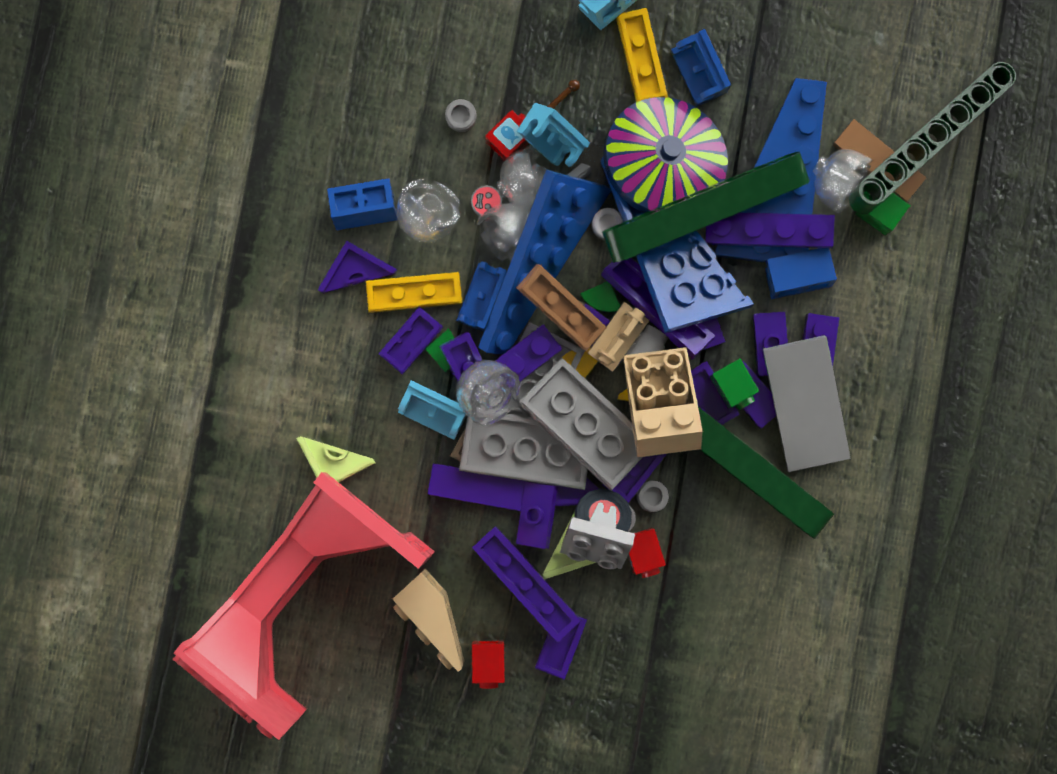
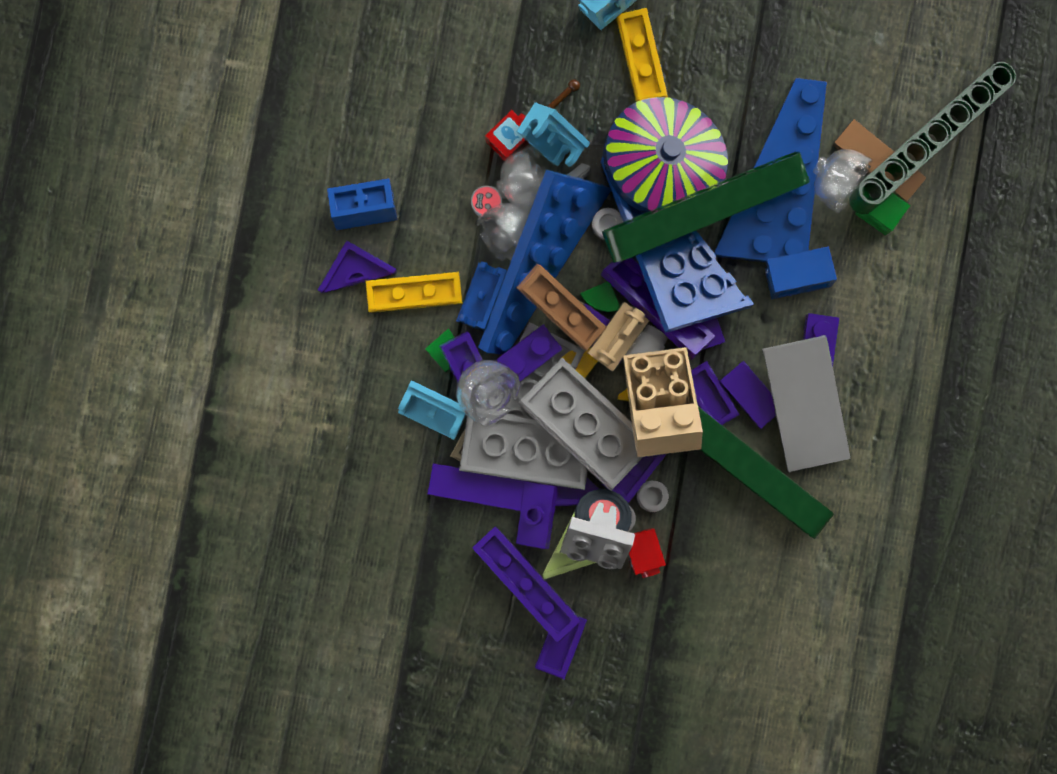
coral panel [173,472,435,740] -> none
yellowish green tile [296,436,376,482] -> none
dark purple plate [379,306,444,375] -> none
tan slope [393,569,464,672] -> none
clear cylinder [396,179,461,242] -> none
light grey tile [445,99,477,132] -> none
red brick [472,640,505,689] -> none
blue hinge [671,29,731,106] -> none
dark purple plate [705,212,835,249] -> none
green brick [710,358,759,410] -> none
dark purple plate [752,312,788,377] -> none

